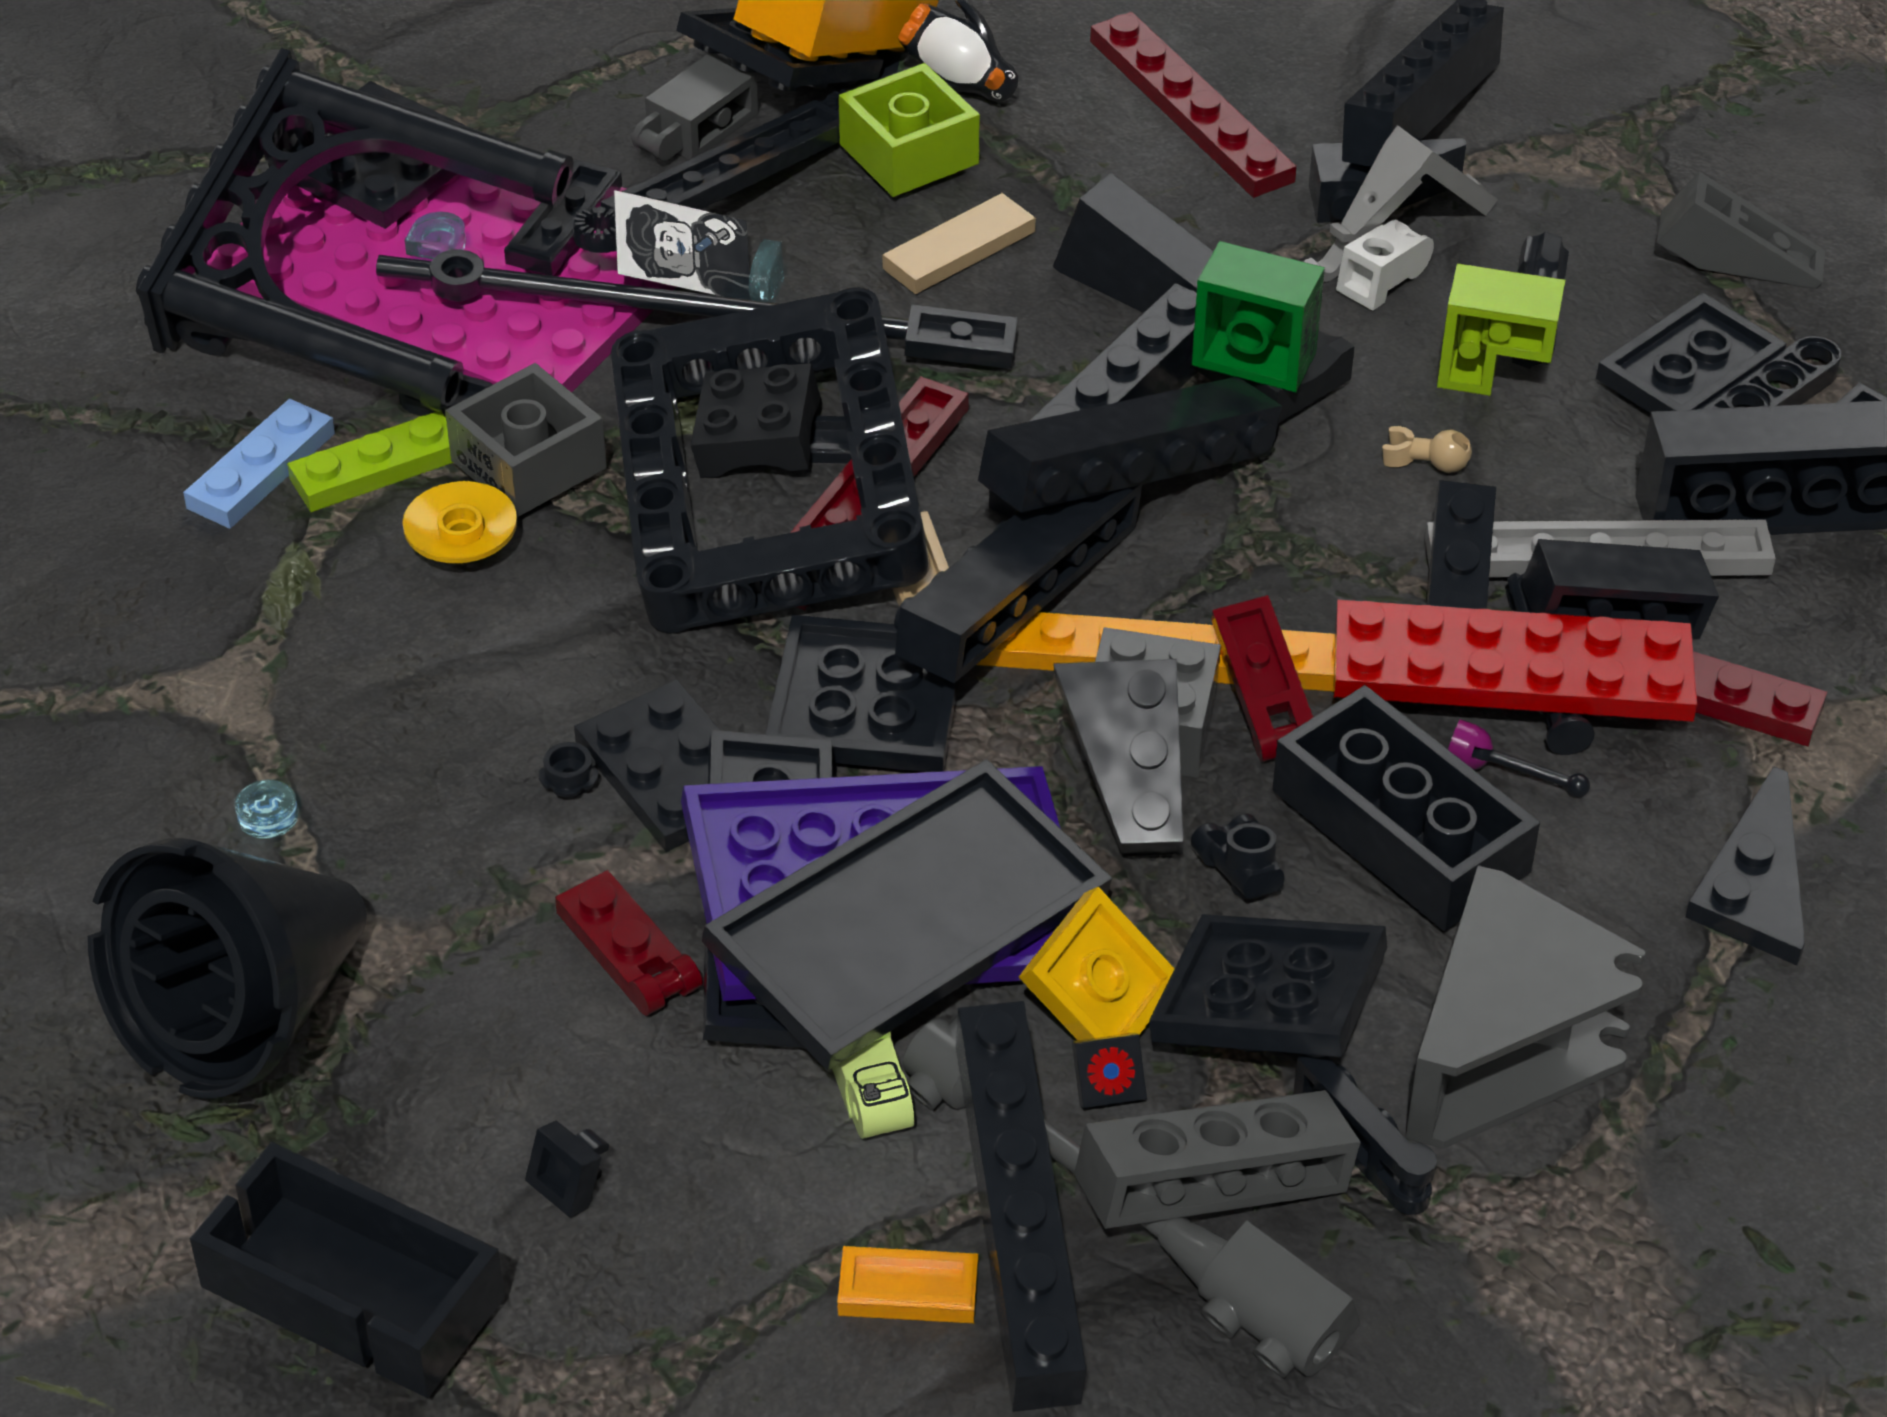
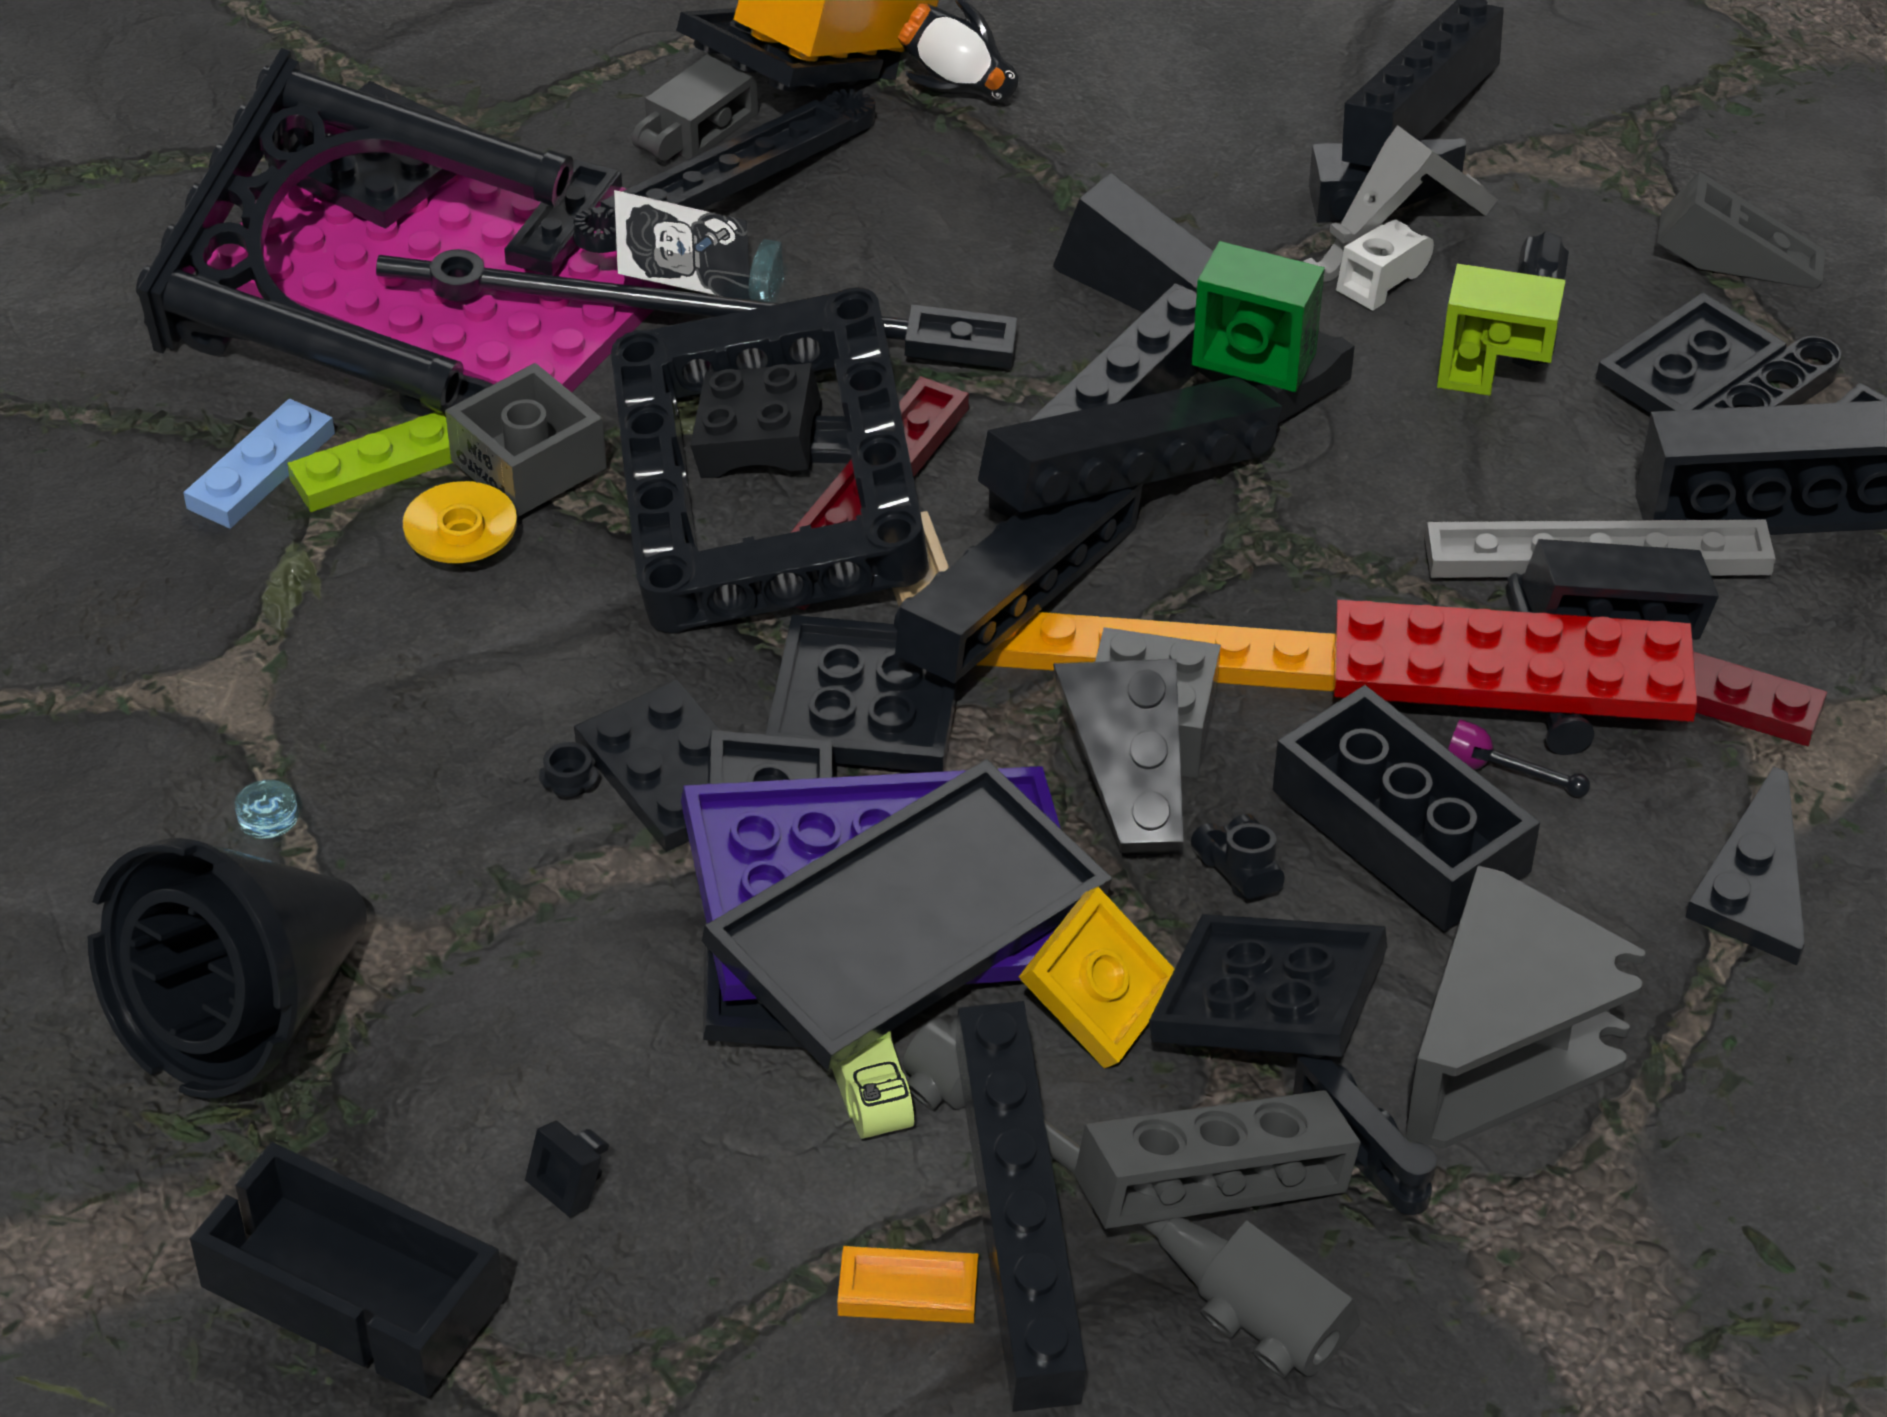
clear light blue tile [404,212,466,259] -> none
dark red plate [555,870,703,1016] -> none
lime brick [839,63,980,197] -> none
tan tile [882,193,1036,294] -> none
black tile [1071,1033,1147,1108] -> none
dark red plate [1090,11,1297,198] -> none
dark red plate [1211,595,1313,762] -> none
tan arm [1382,426,1472,473] -> none
black plate [1427,480,1496,609] -> none

